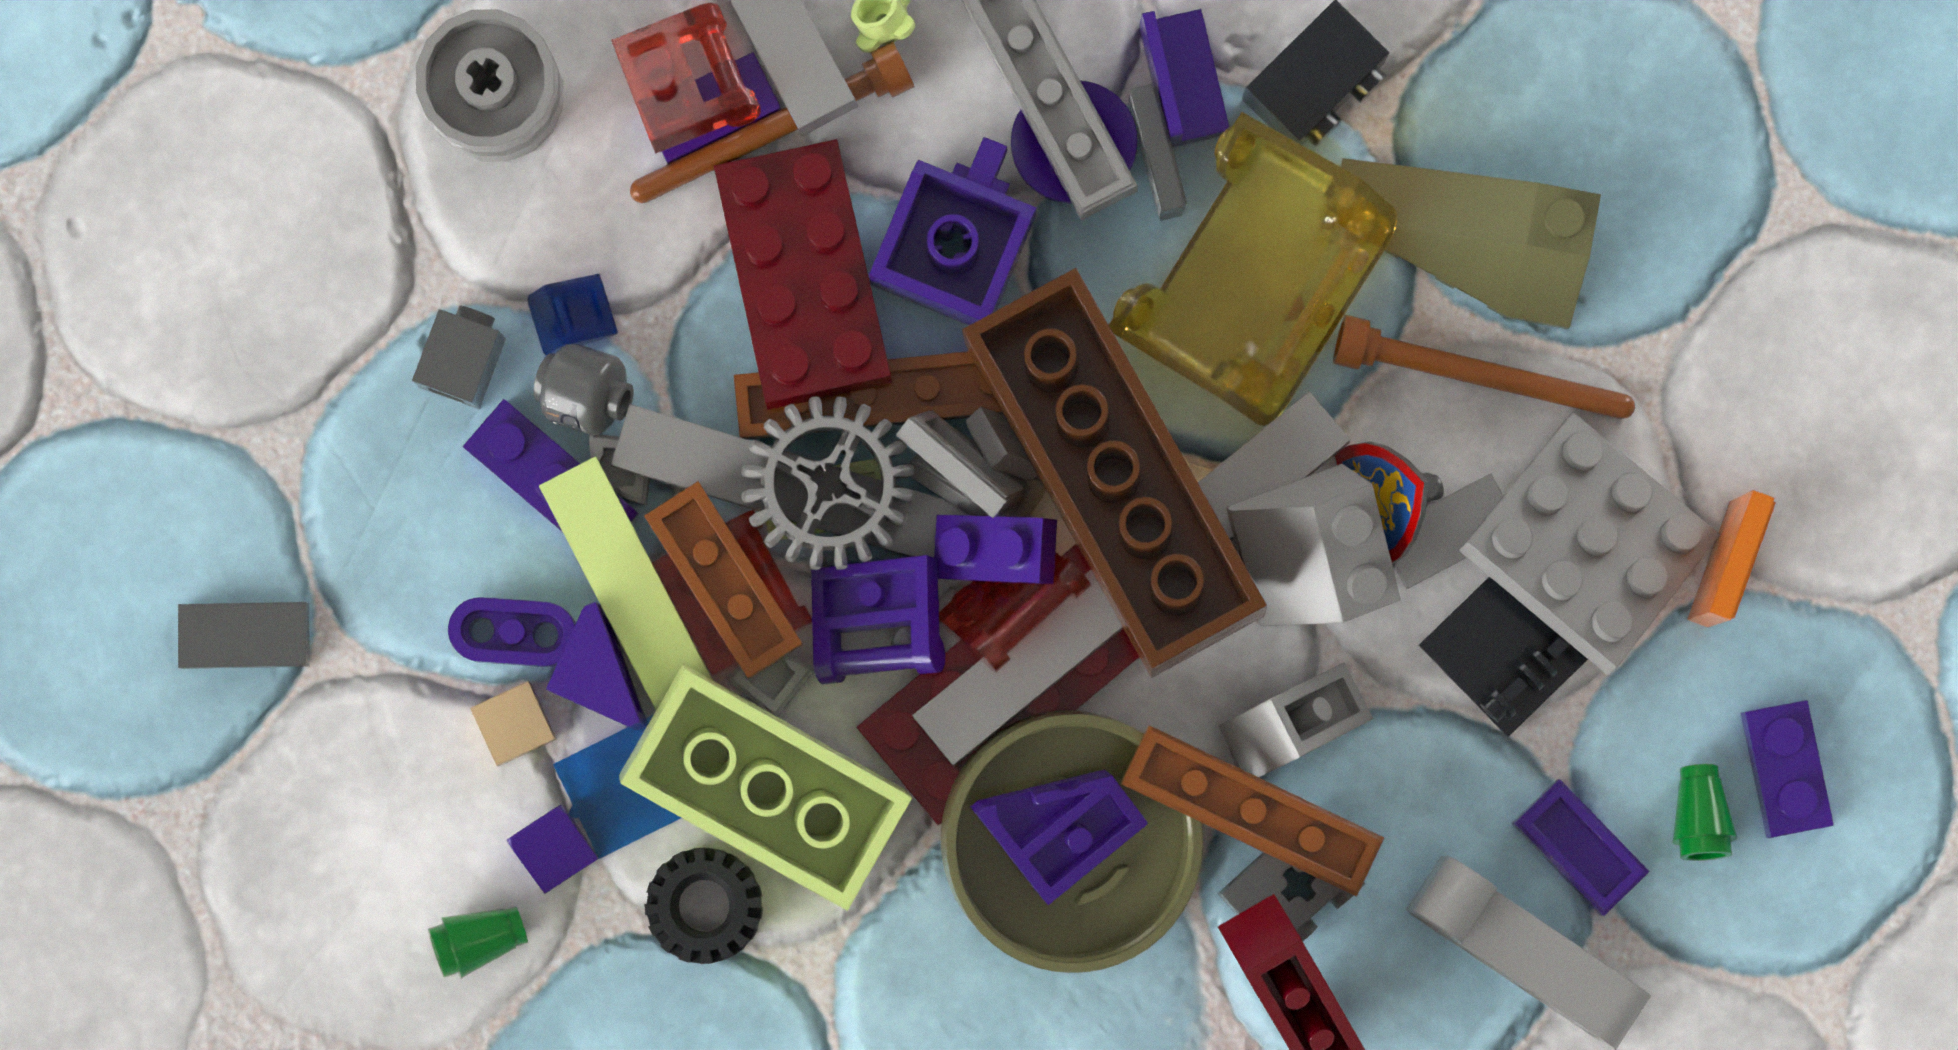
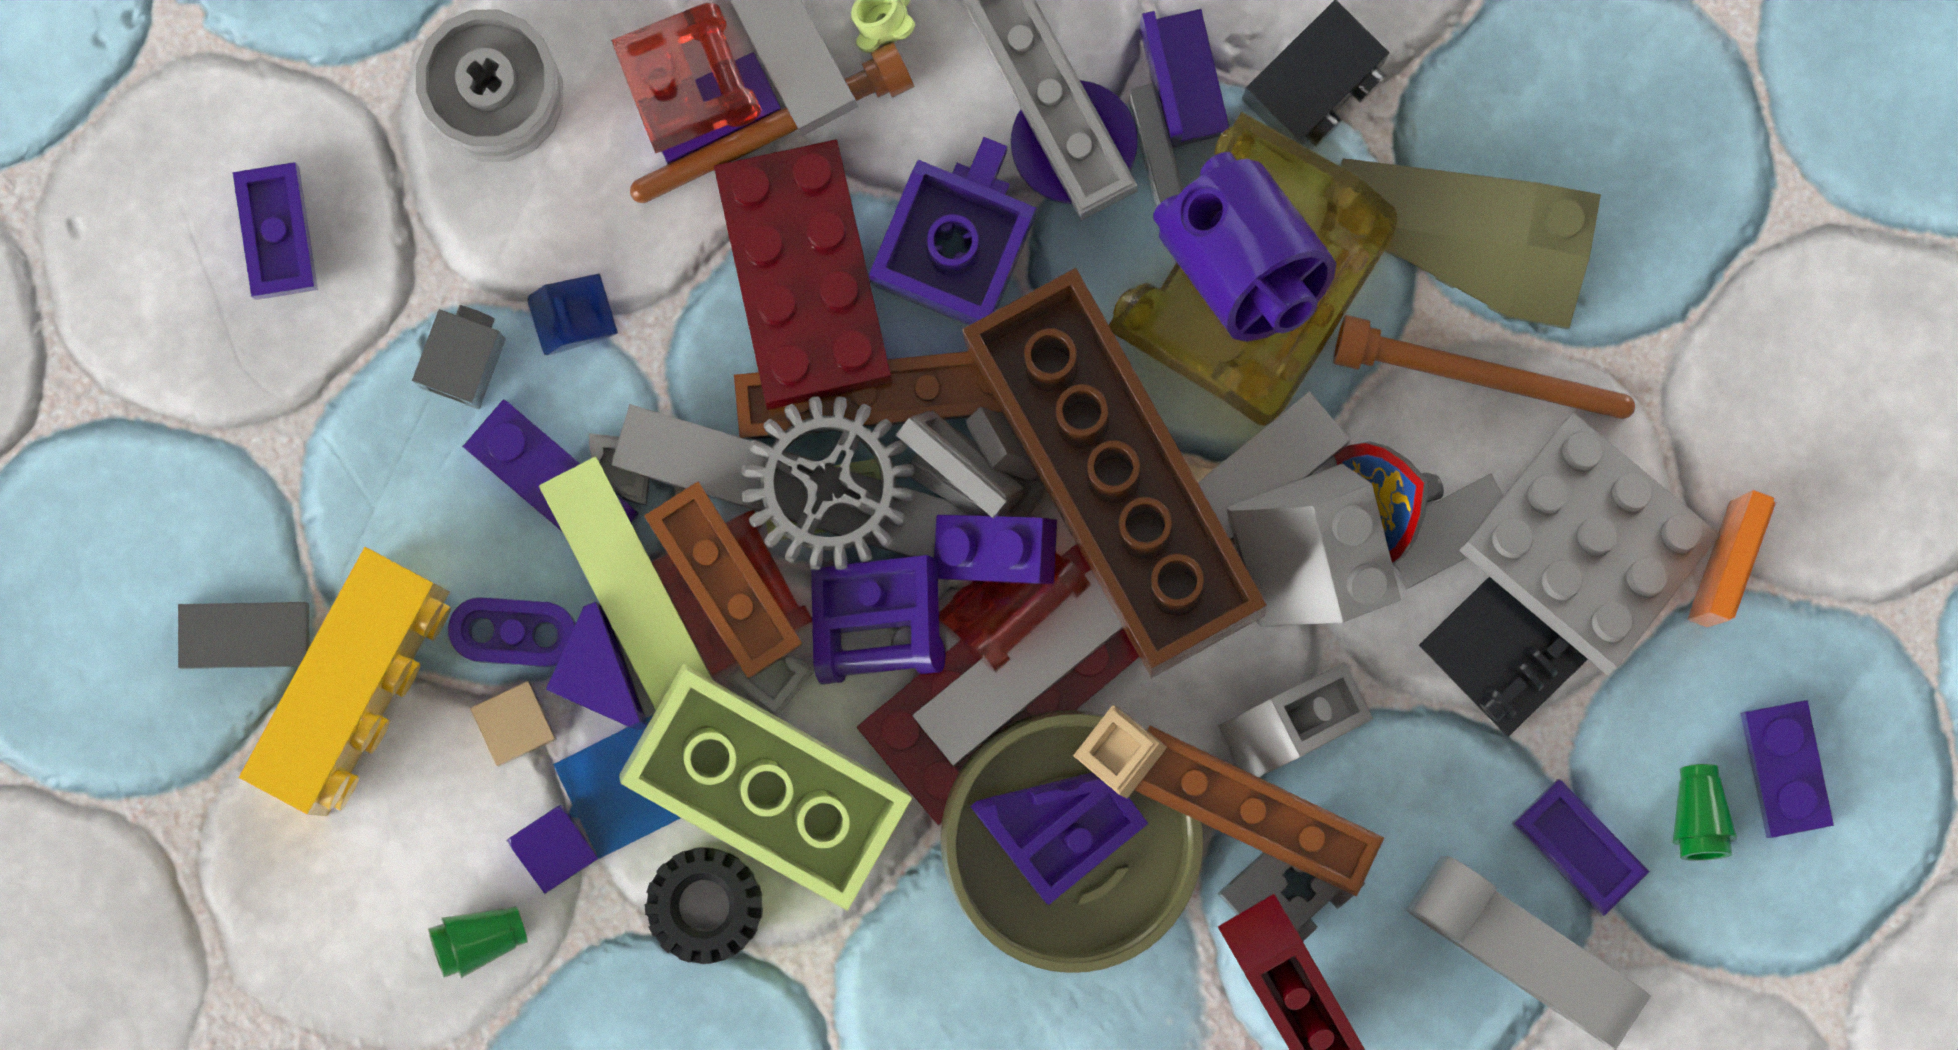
dark grey head [533,344,634,435] -> none
none -> dark purple plate [232,162,318,300]
none -> yellow brick [238,547,451,816]
none -> tan tile [1073,705,1167,798]
none -> dark purple cylinder [1153,152,1336,342]

